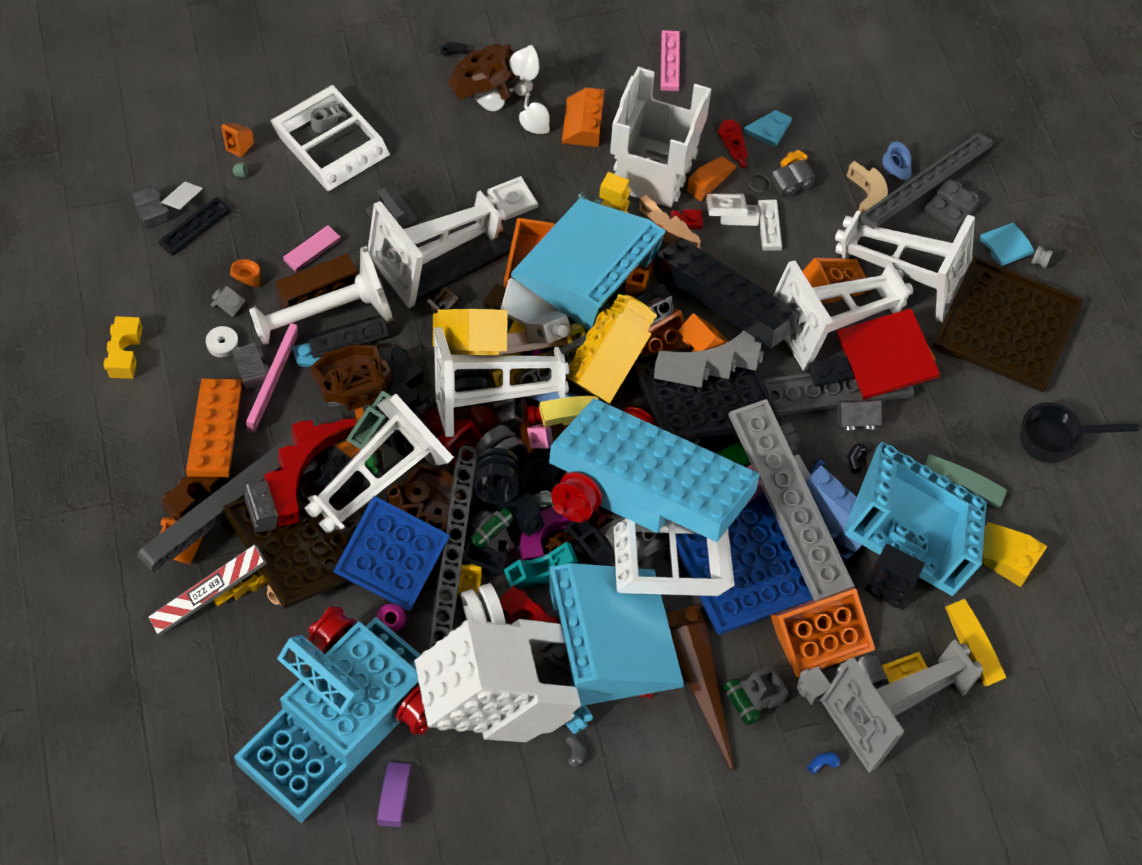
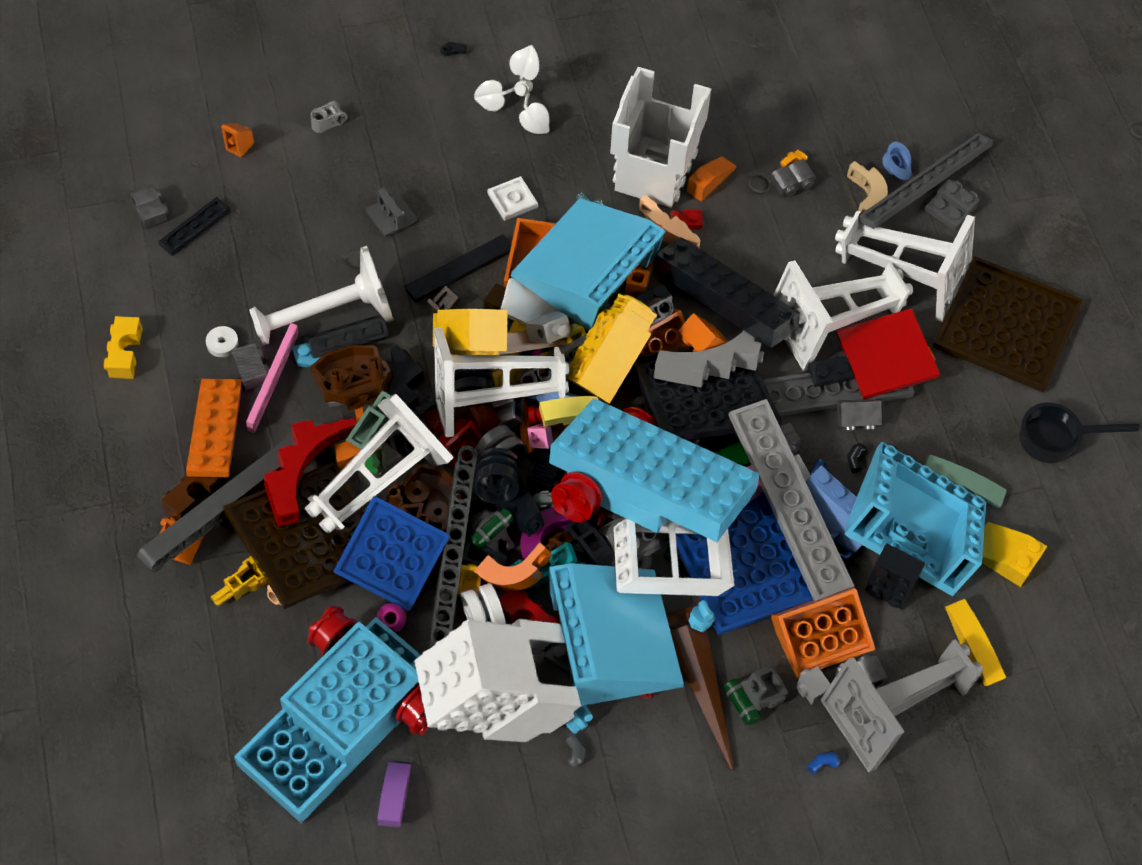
tile [149,545,267,636] -> none
white sticker [161,182,203,210] -> none
light grey bracket [210,286,245,317] -> none
orange piece [229,259,261,287] -> none
sand green hinge [232,162,248,178] -> none
flat silver brick [244,481,278,533] -> none
white window [270,85,390,191] -> none
reddish brown brick [275,253,358,309] -> none
medium azure fence [277,635,366,715] -> none
bright pink tile [283,225,341,272] -> none
black bracket [308,447,364,502] -> none
white piece [368,191,506,309] -> none
reddish brown brick [447,44,519,100] -> none
orange slope [562,88,604,147] -> none
yellow arch [599,172,631,213] -> none
bright pink tile [661,30,680,91] -> none
white tile [706,194,748,216] -> none
red piece [718,119,748,168] -> none
white slope [720,205,760,226] -> none
medium azure wing [744,110,792,147] -> none
white tile [758,200,782,250] -> none
orange slope [802,258,873,303] -> none
yellow plate [882,652,928,684] -> none
medium azure slope [980,223,1034,266] -> none
light grey wheel [1031,246,1053,269] -> none
none -> orange arch [474,543,552,591]
none -> medium azure piece [689,600,715,632]

